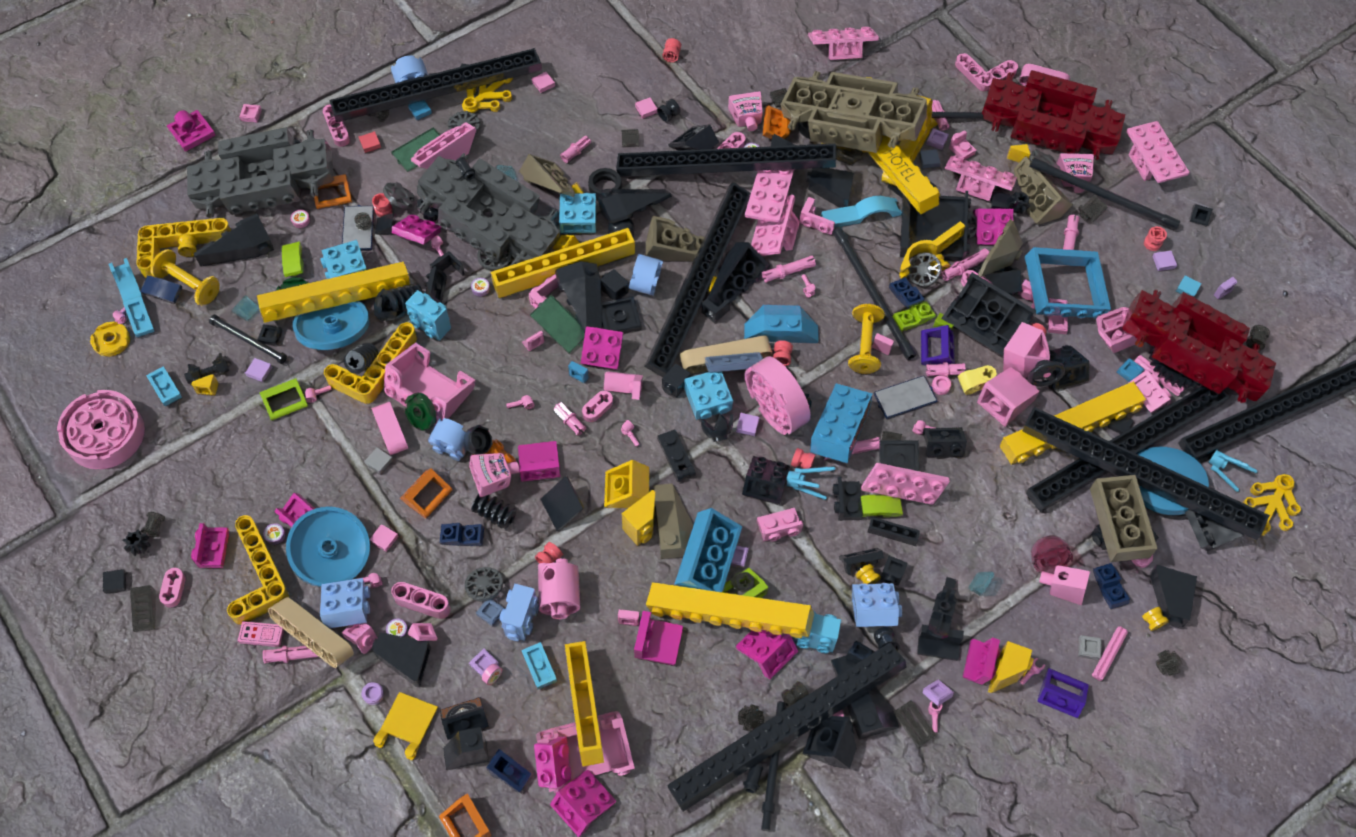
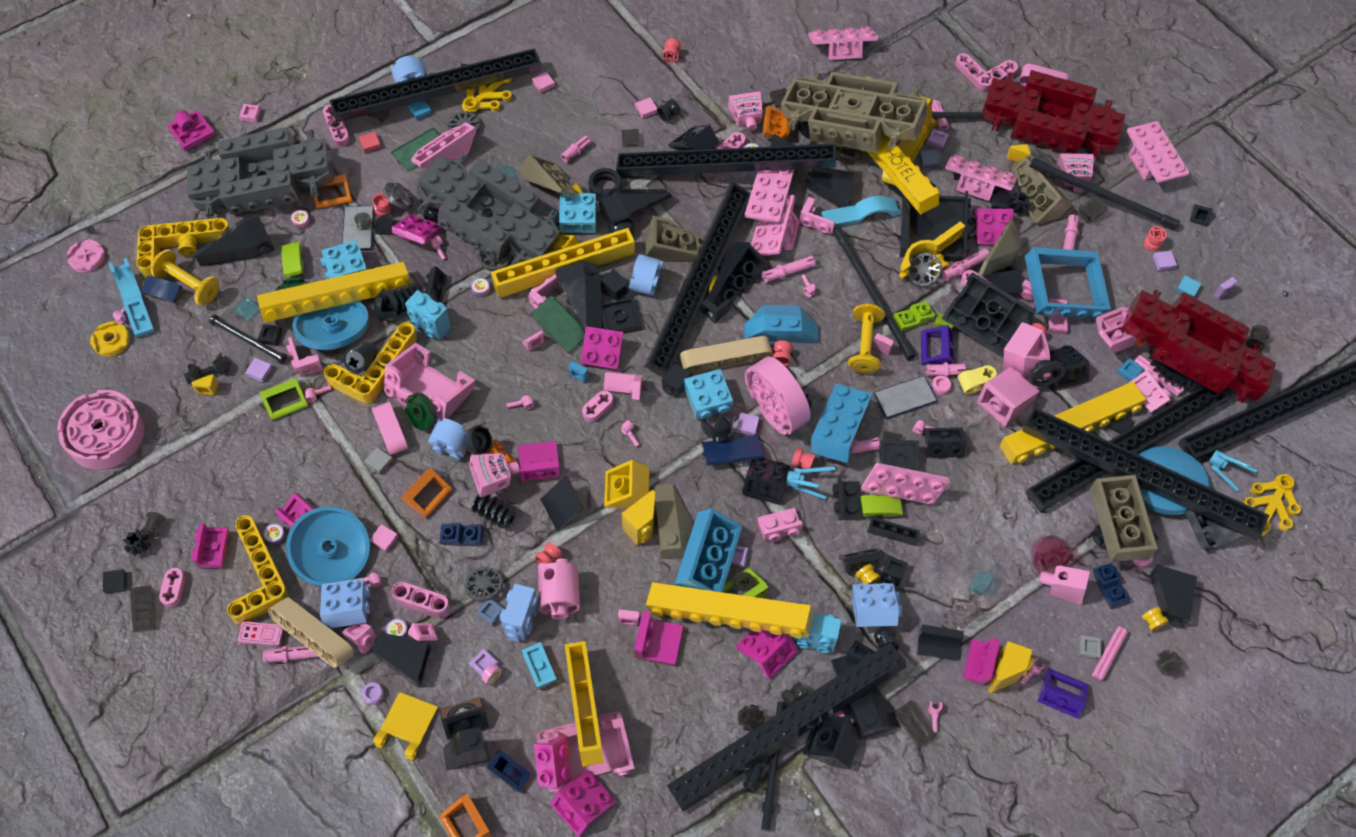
medium azure plate [146,366,182,406] -> none
black bracket [430,251,465,276] -> none
black pin [455,157,475,181] -> none
bright pink axle [554,402,586,436] -> none
black plate [657,429,696,482] -> none
sand blue tile [705,352,763,372] -> none
dark blue slope [889,277,925,308] -> none
lavender tile [923,679,954,706] -> none
black piece [927,577,957,639] -> none
bright pink bracket [949,130,976,160] -> none
none -> bright pink tile [67,239,105,273]
none -> bright pink bracket [286,337,323,377]
none -> dark blue piece [702,435,764,465]

